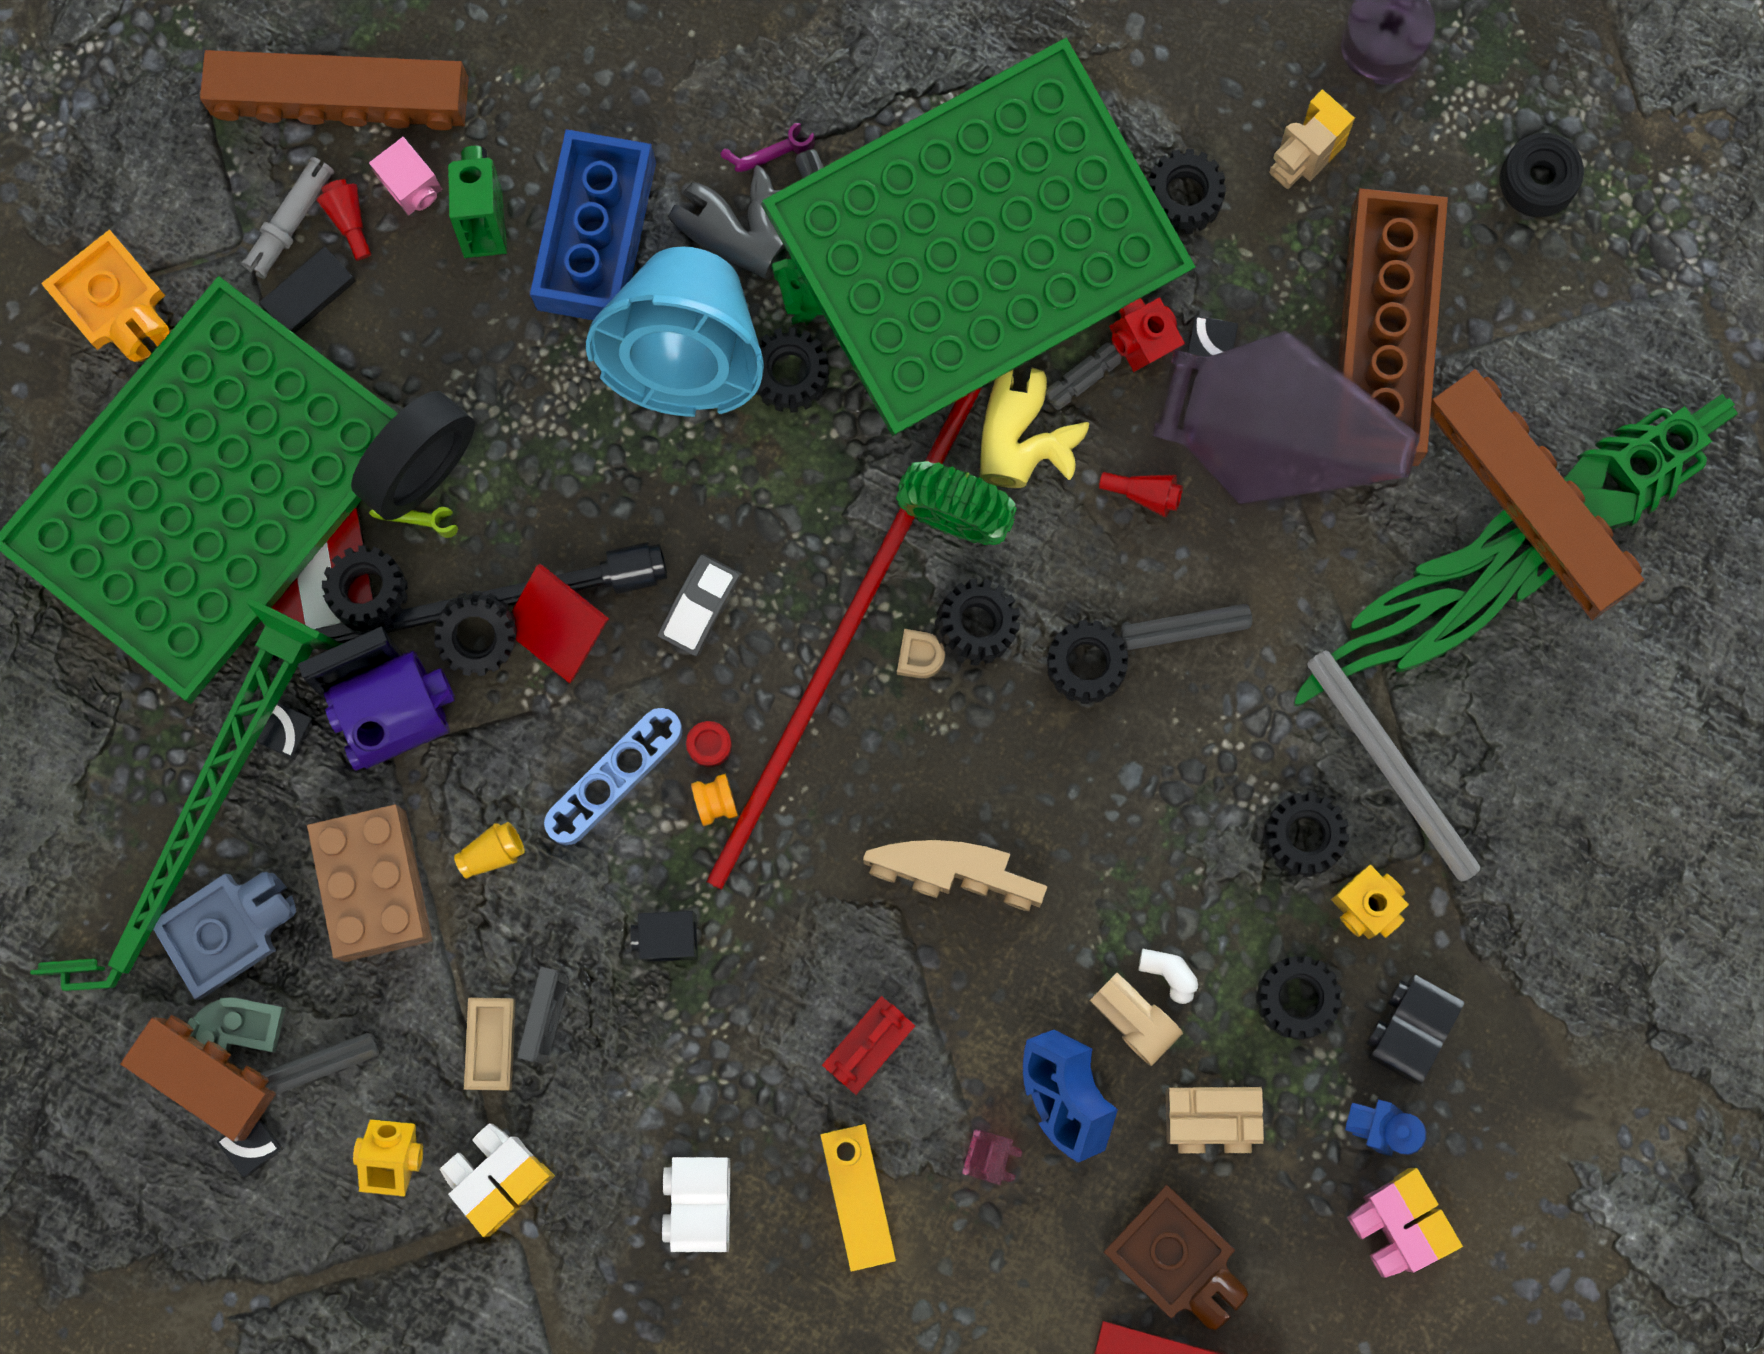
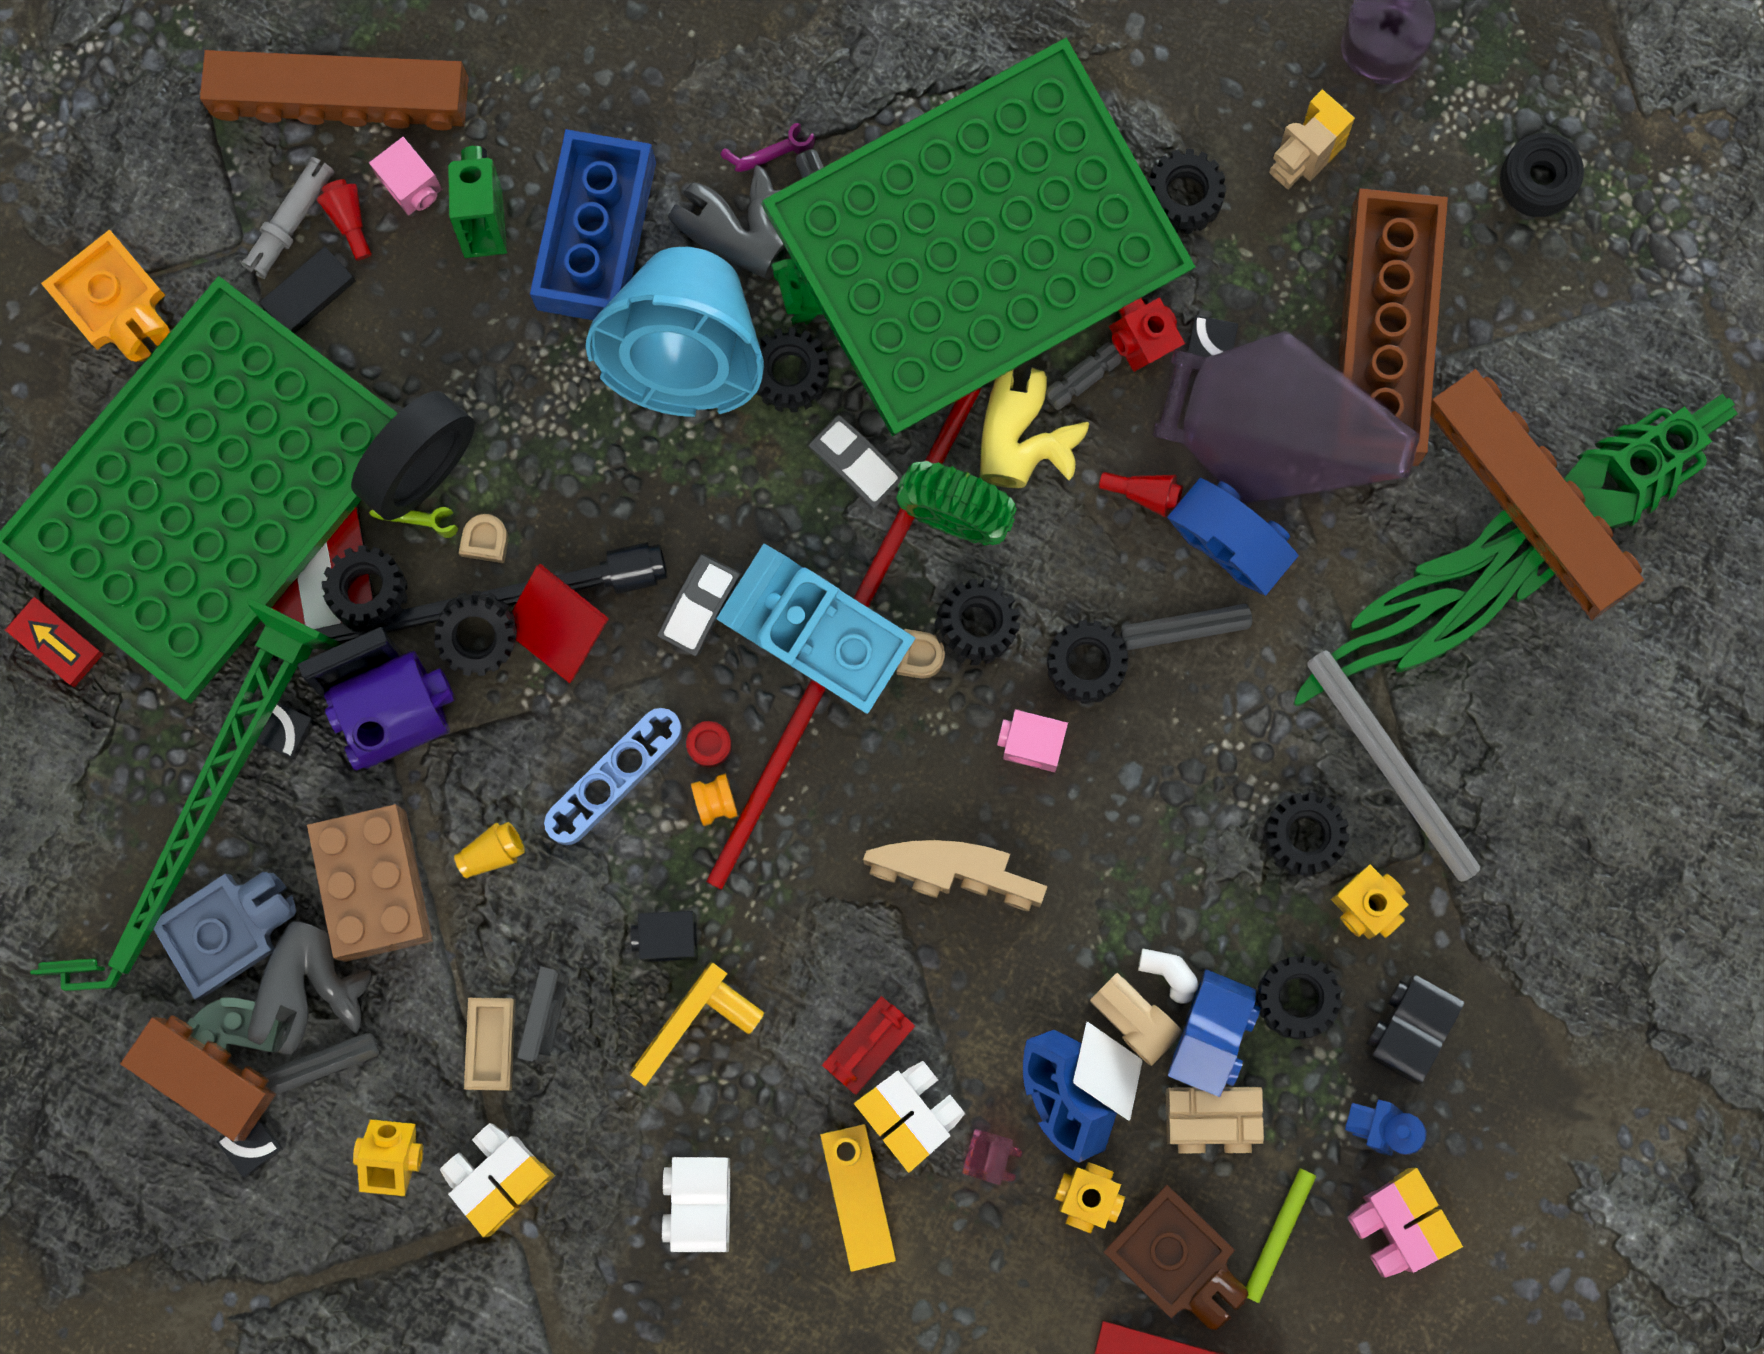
none -> red tile [5,597,104,688]
none -> dark grey piece [248,922,371,1055]
none -> tan tile [459,514,509,563]
none -> yellow piece [629,962,765,1086]
none -> medium azure piece [716,544,915,714]
none -> slope [806,415,903,509]
none -> white hips [854,1061,965,1173]
none -> bright pink brick [997,710,1068,772]
none -> yellow brick [1054,1162,1125,1234]
none -> white sticker [1073,1022,1142,1121]
none -> blue brick [1167,478,1299,596]
none -> blue brick [1168,969,1261,1097]
none -> lime bar [1246,1168,1316,1303]

